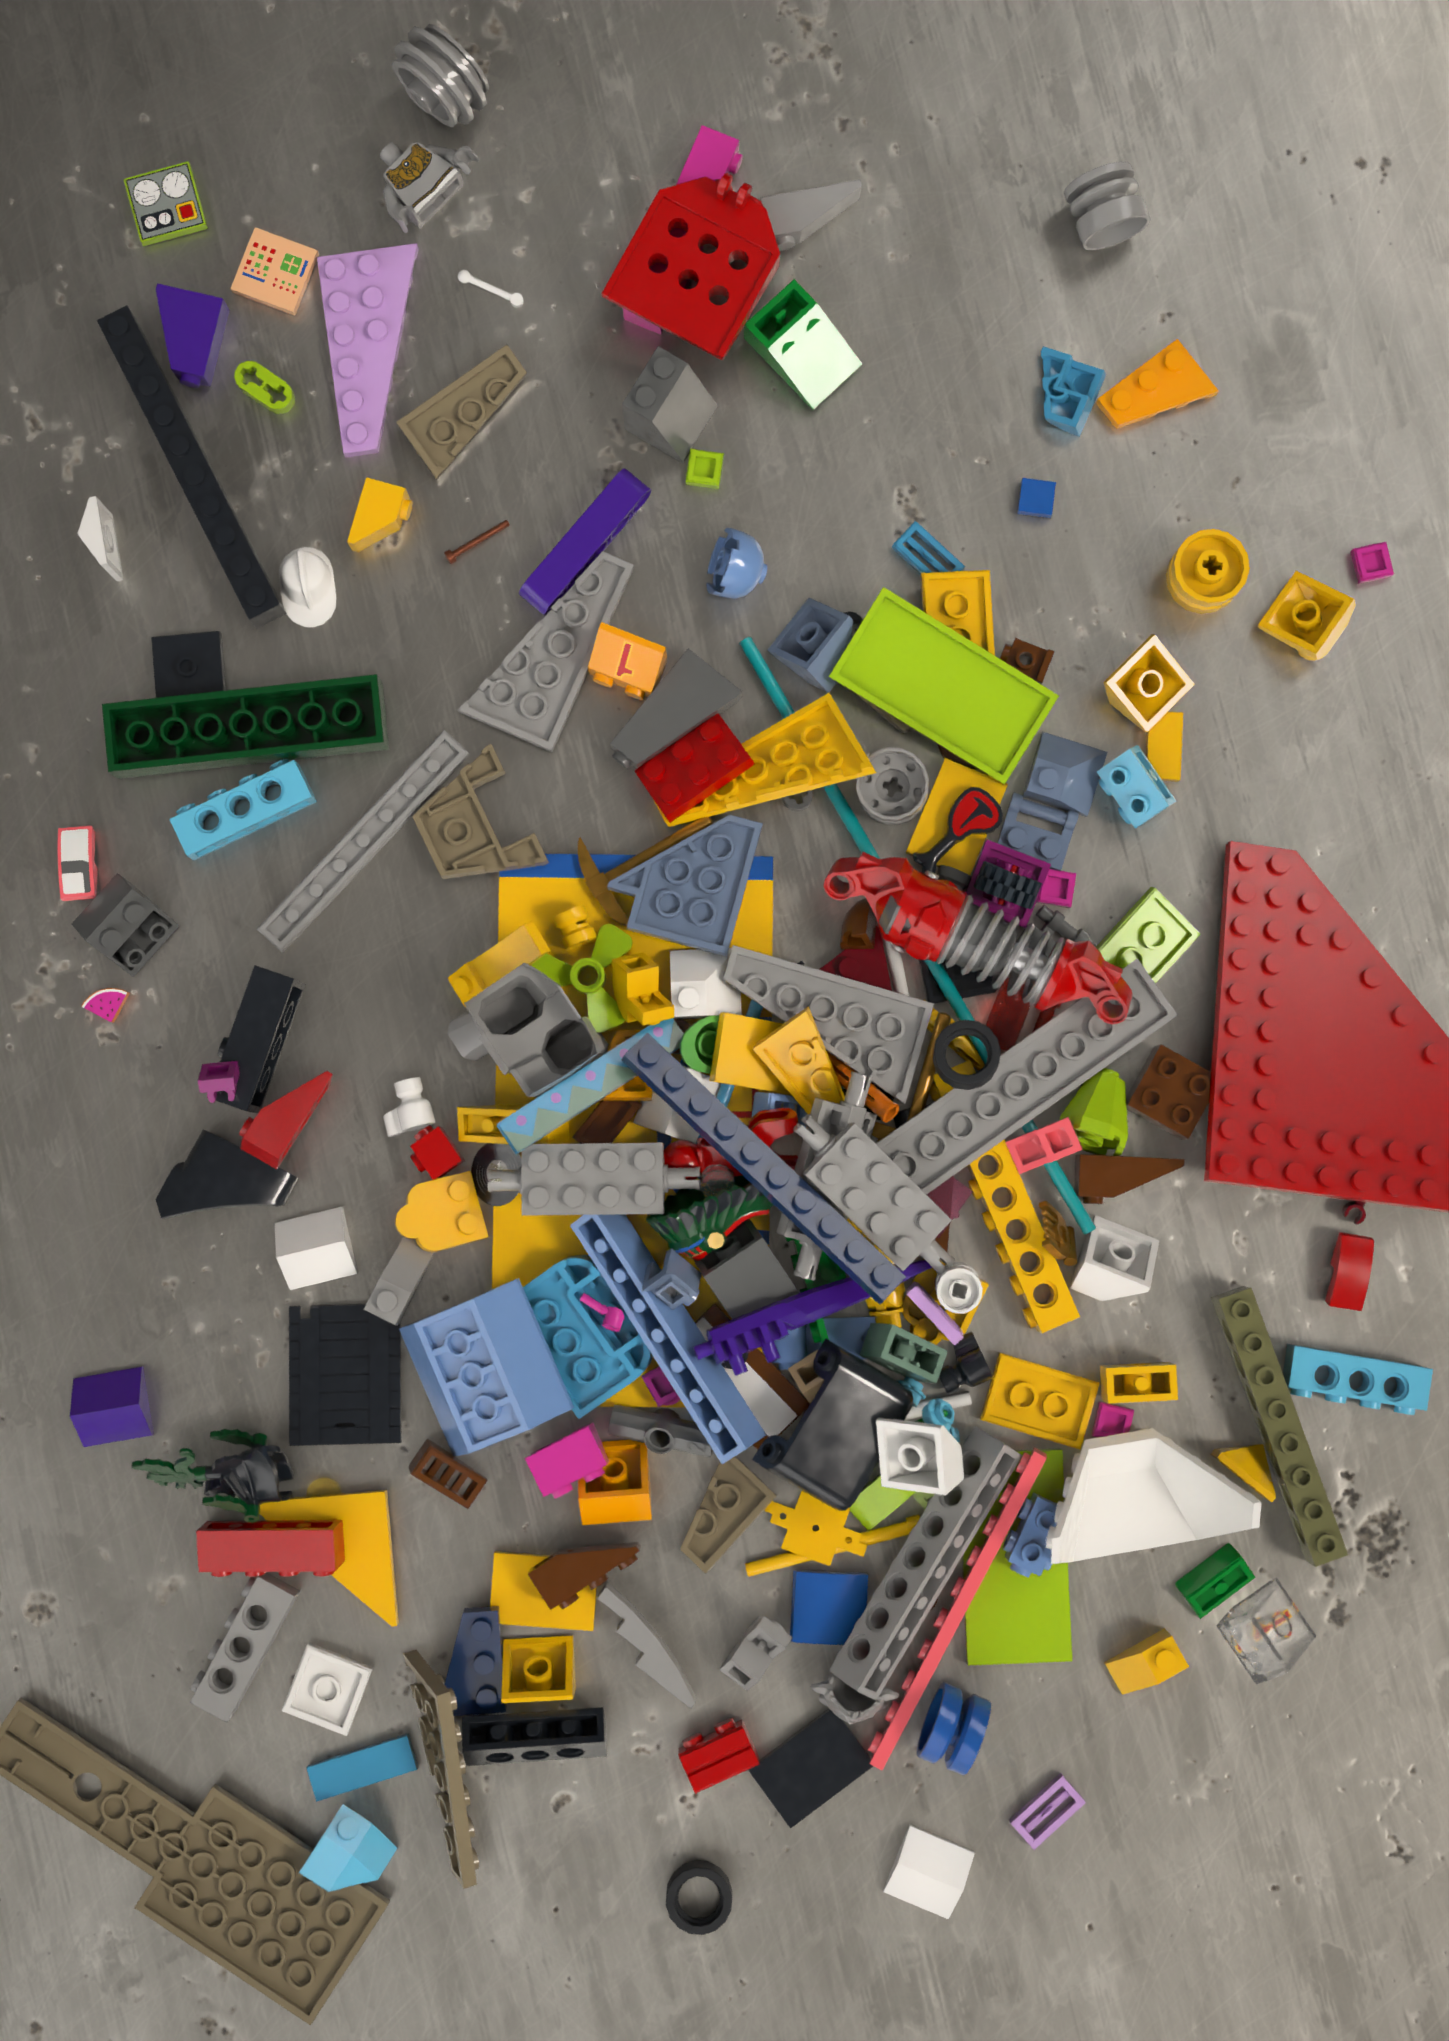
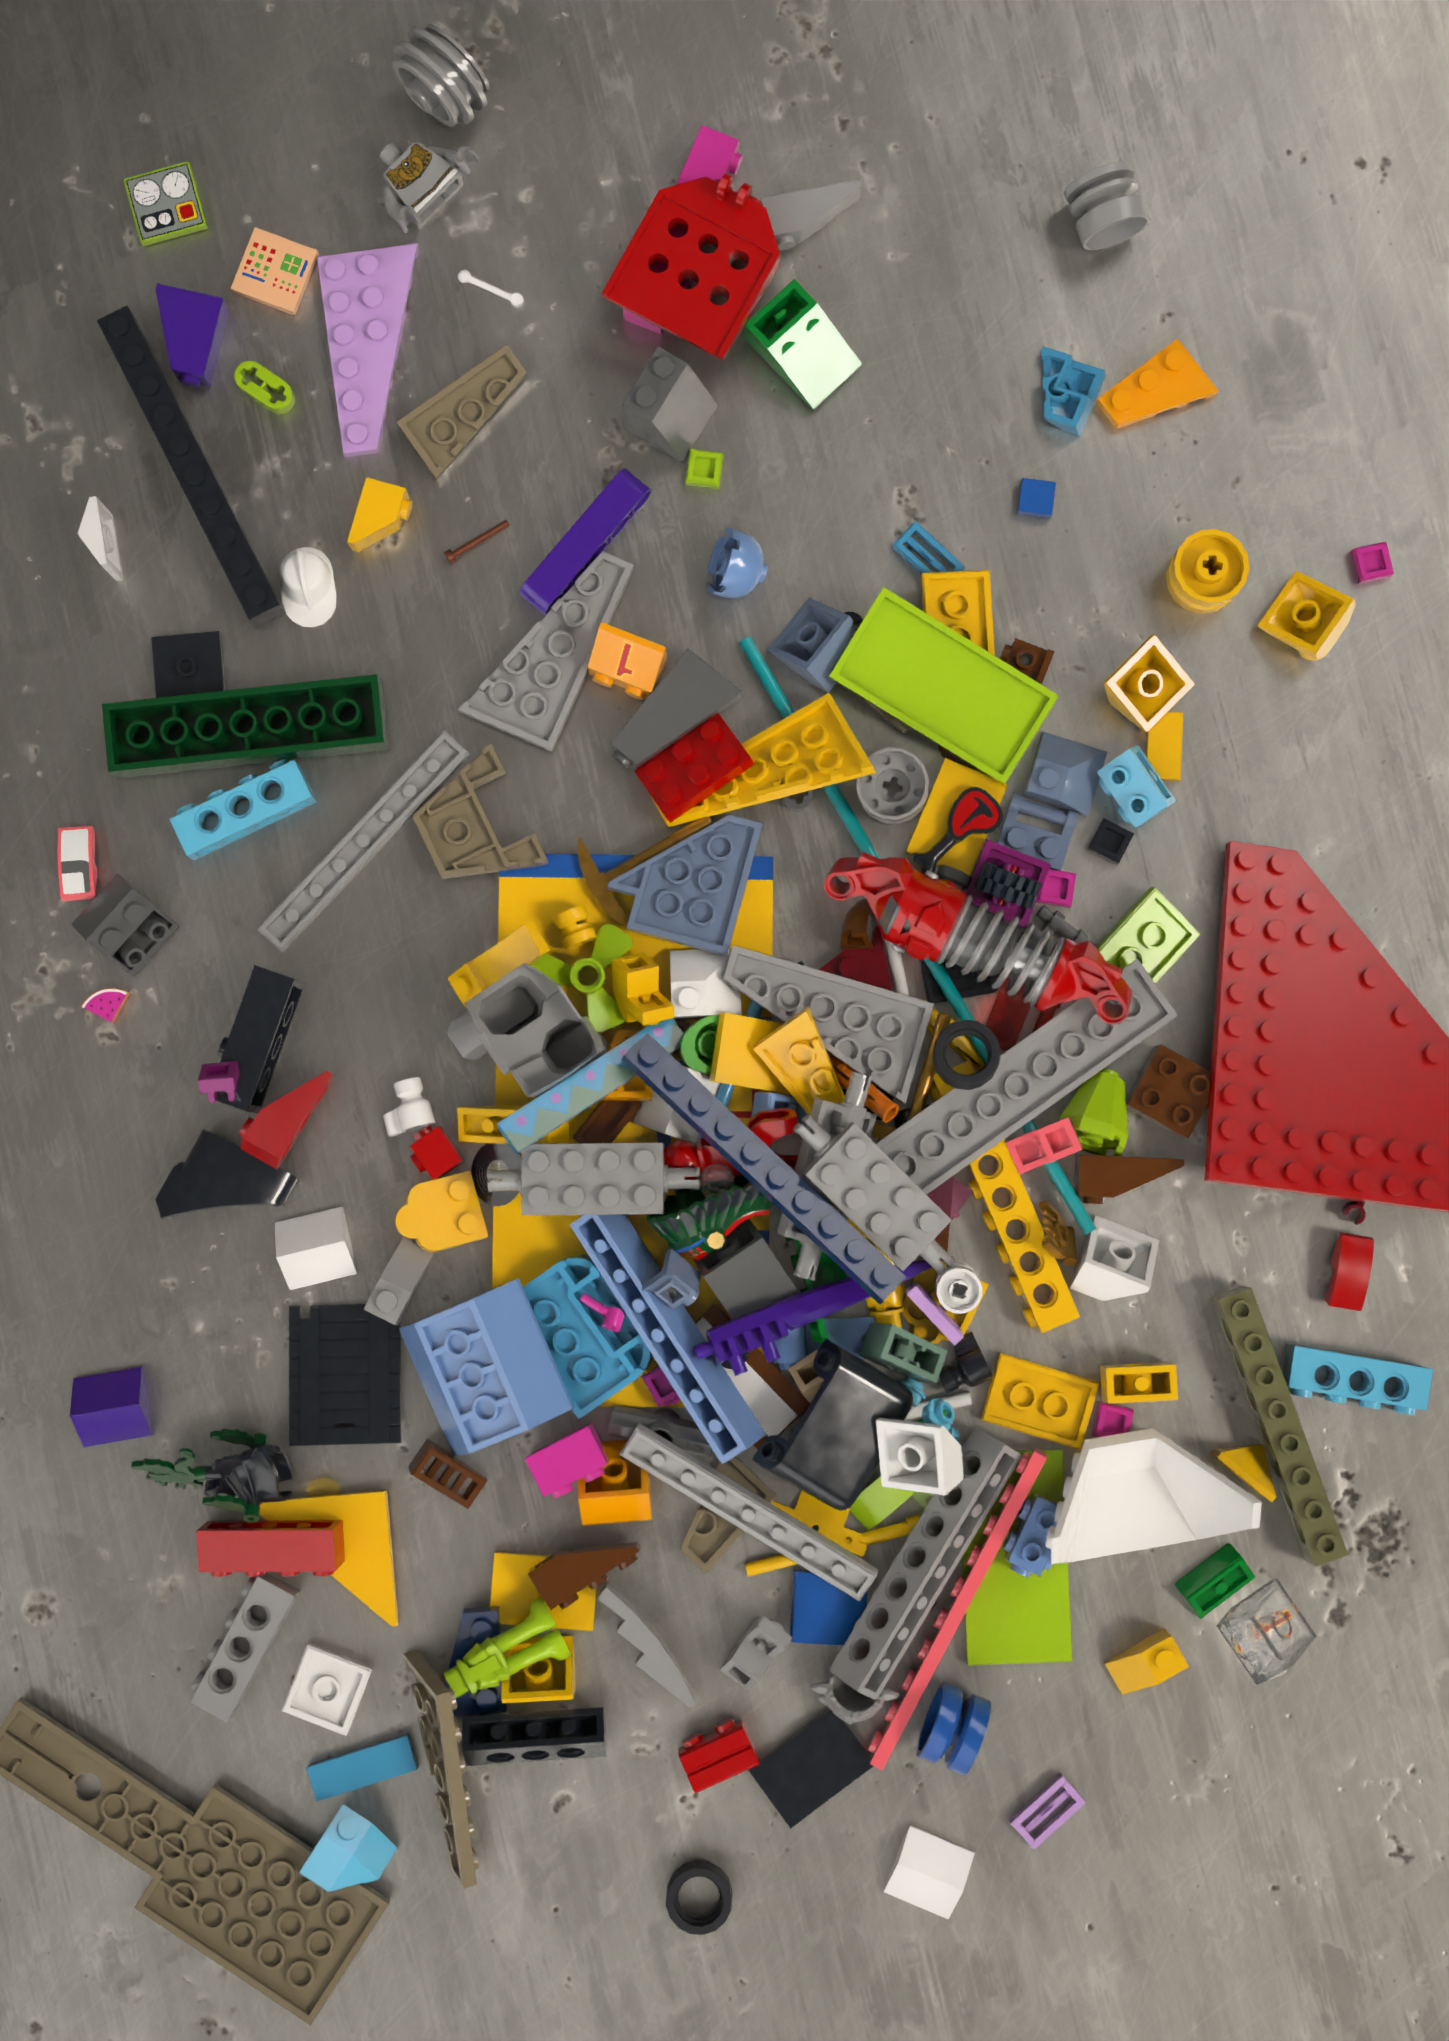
none -> lime piece [443,1596,572,1698]
none -> light grey tile [619,1423,879,1601]
none -> black tile [1087,818,1134,865]

